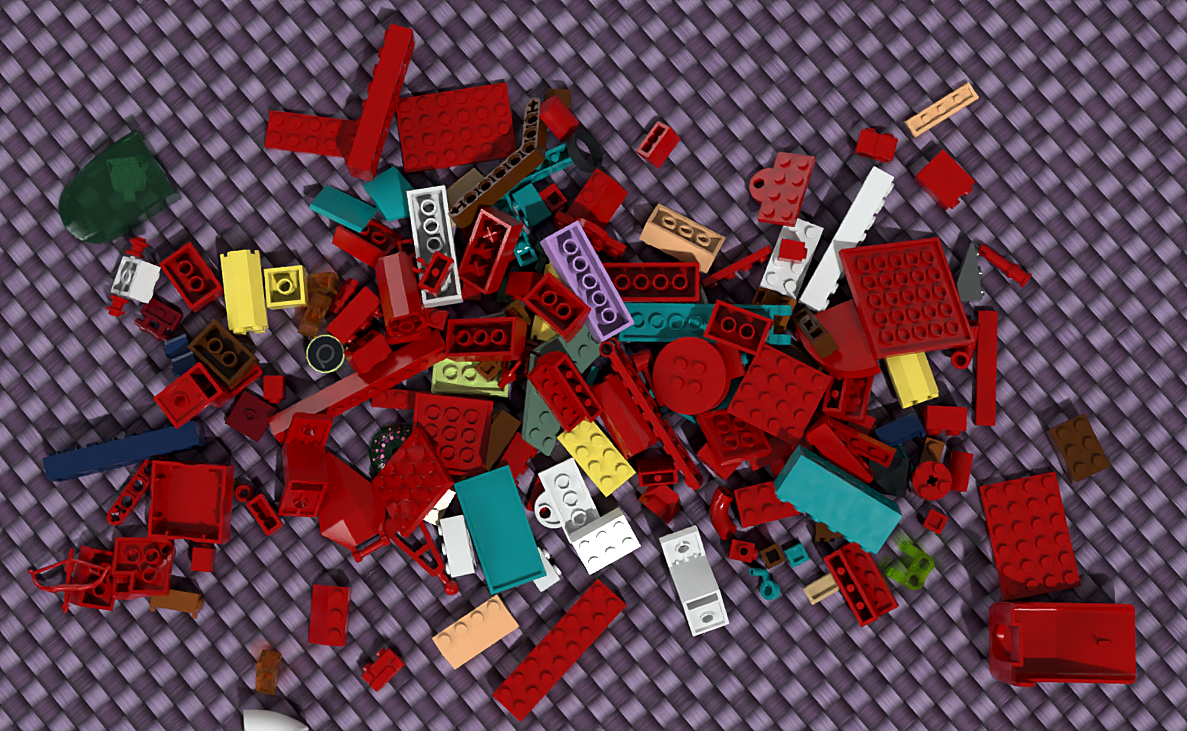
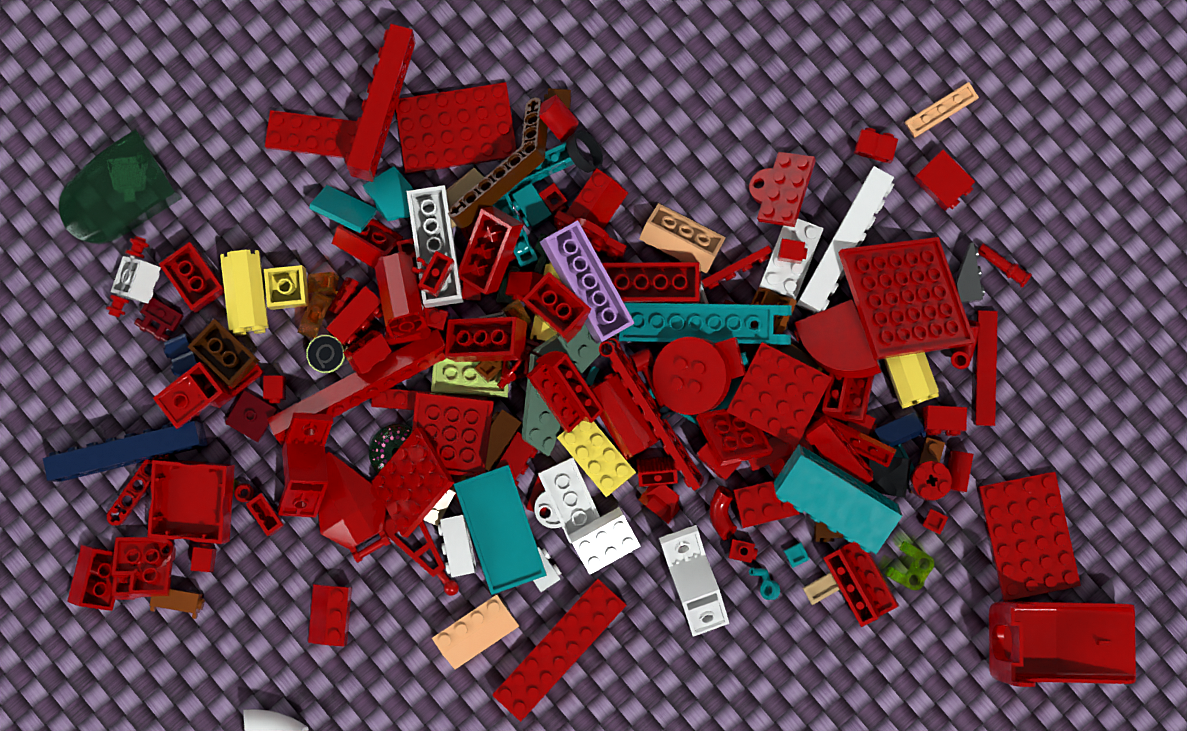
red piece [28,548,112,613] -> none
clear orange slope [256,649,282,696] -> none
red brick [361,647,406,692] -> none
red brick [636,121,681,169] -> none
red slope [703,300,774,357] -> none
reddish brown brick [758,543,786,569] -> none
reddish brown slope [791,306,839,359] -> none
reddish brown brick [1045,413,1111,483] -> none

